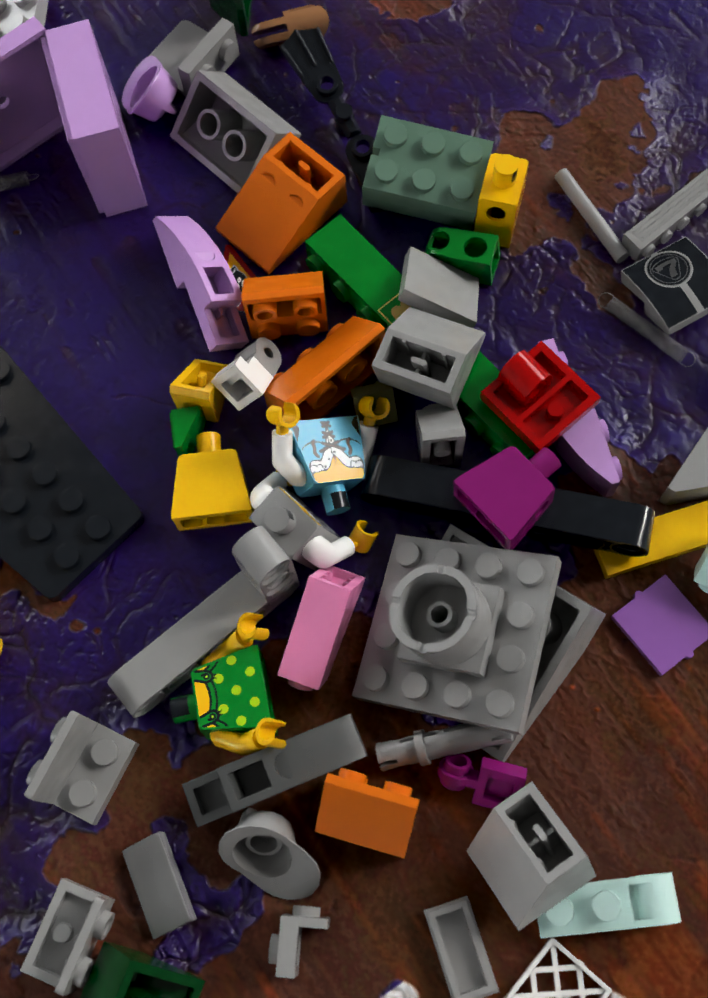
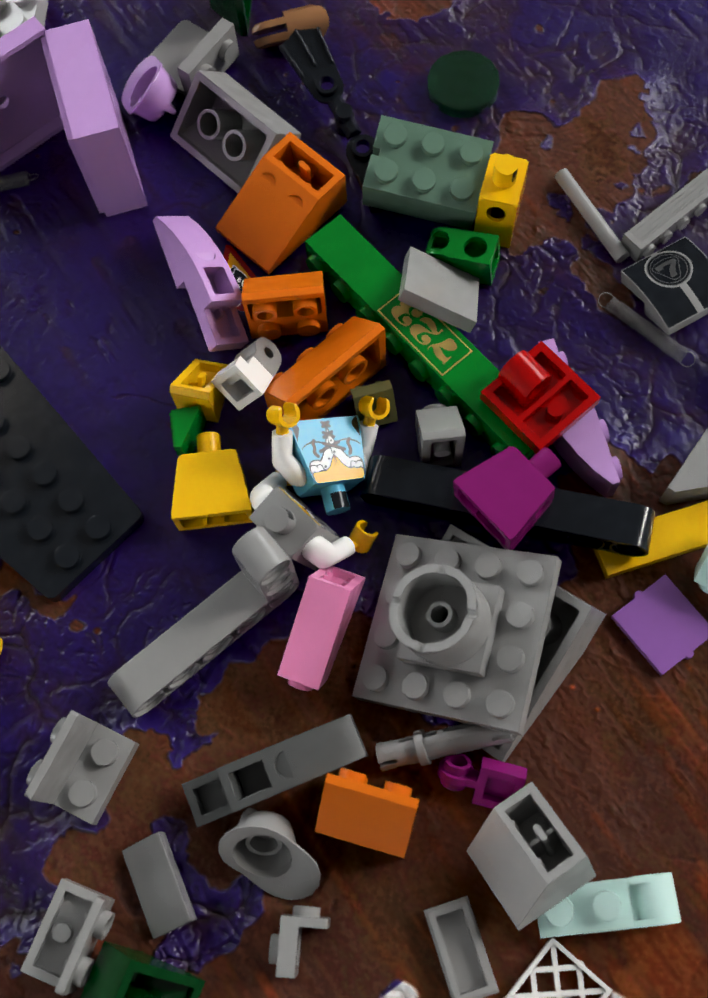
torso [170,612,286,756] -> none
light grey slope [371,307,486,409] -> none
none -> clear green tile [427,50,500,118]

